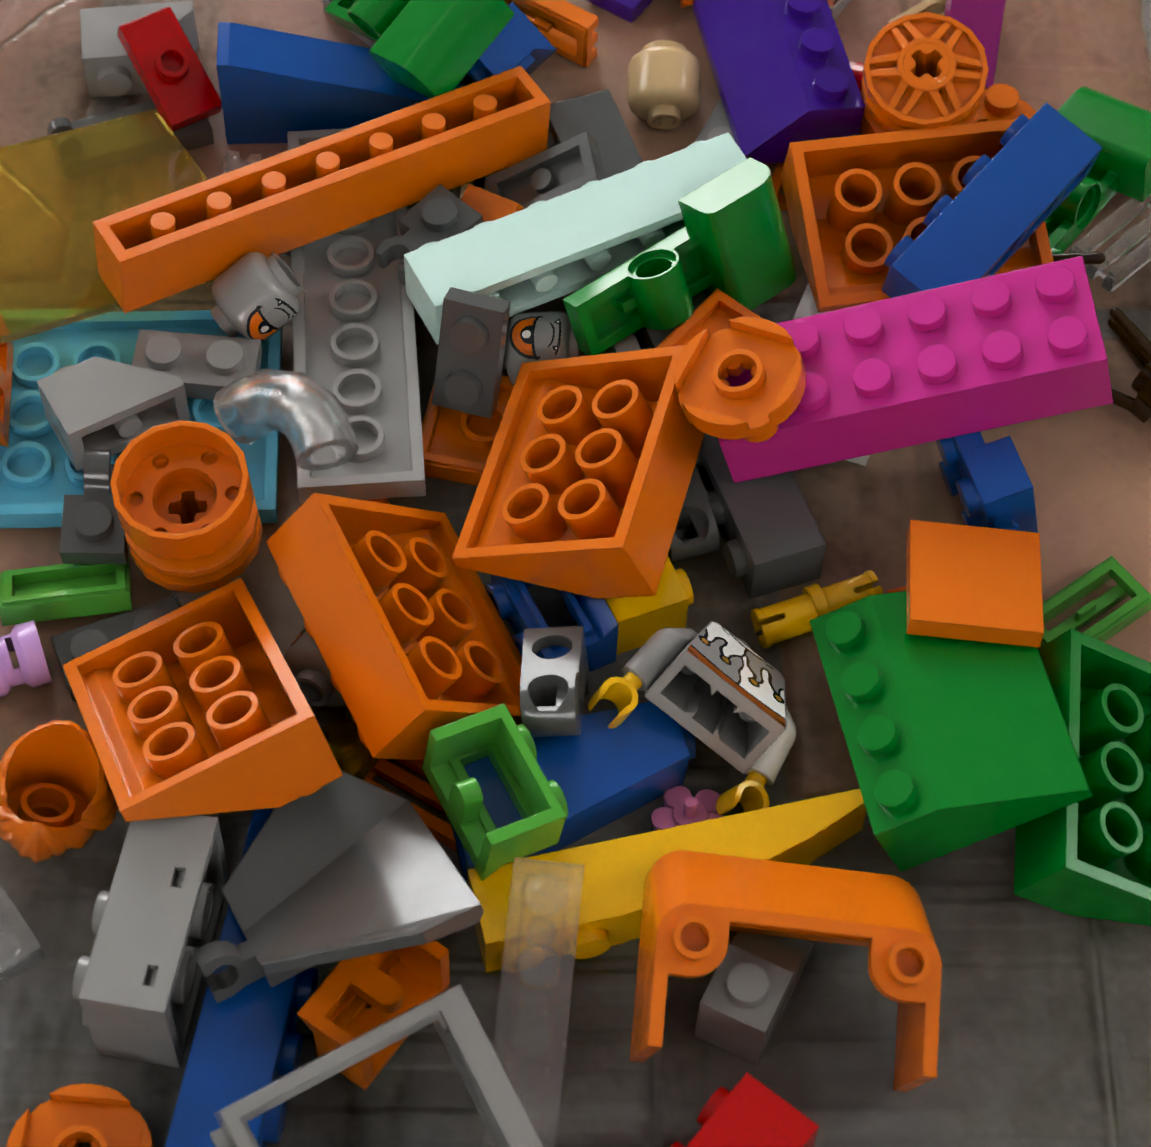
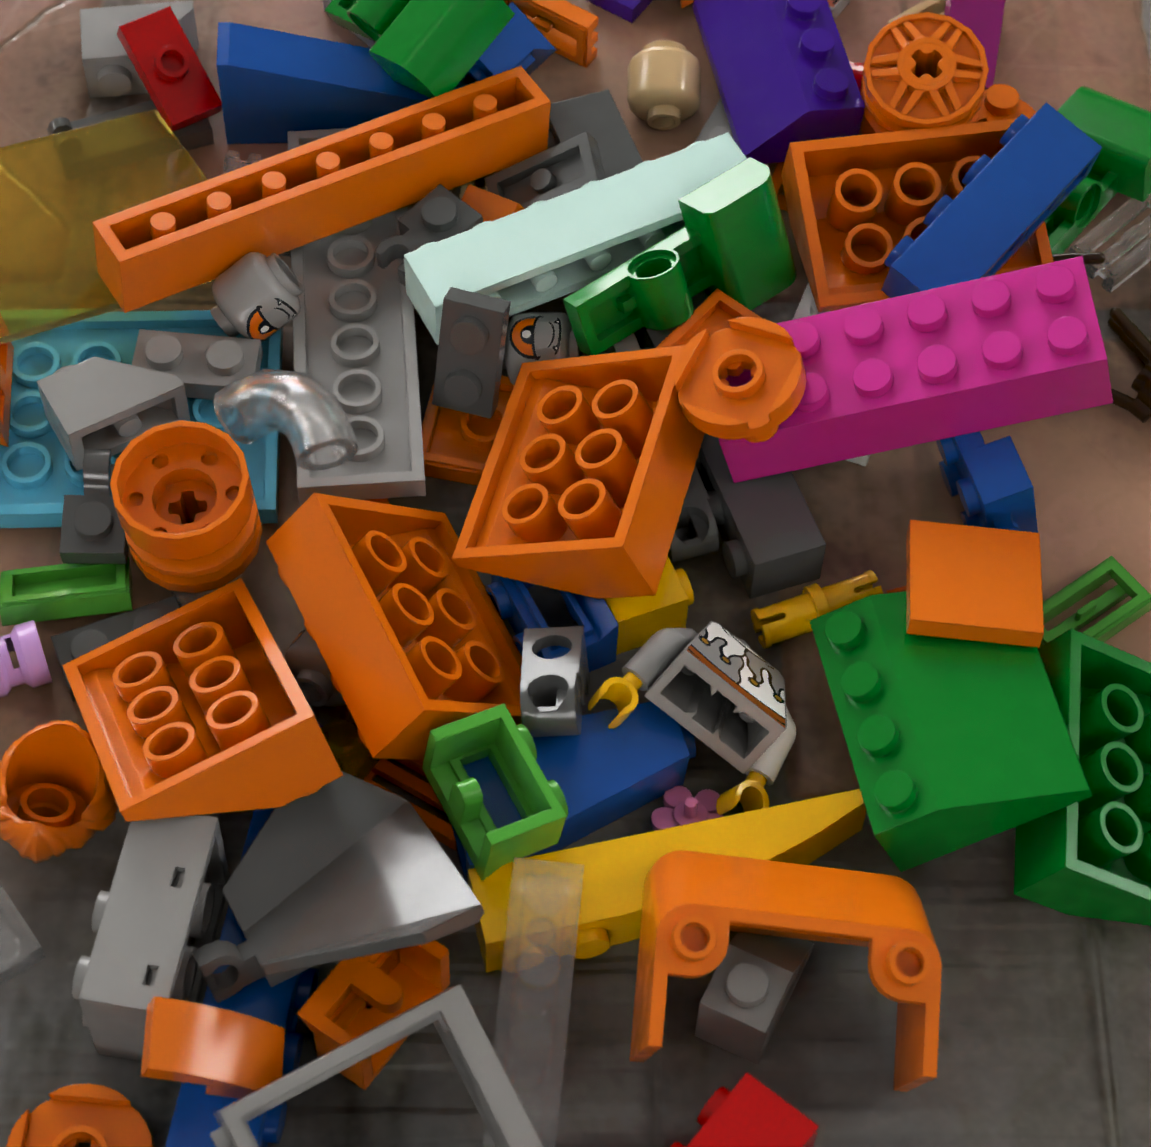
none -> orange slope [141,996,285,1099]

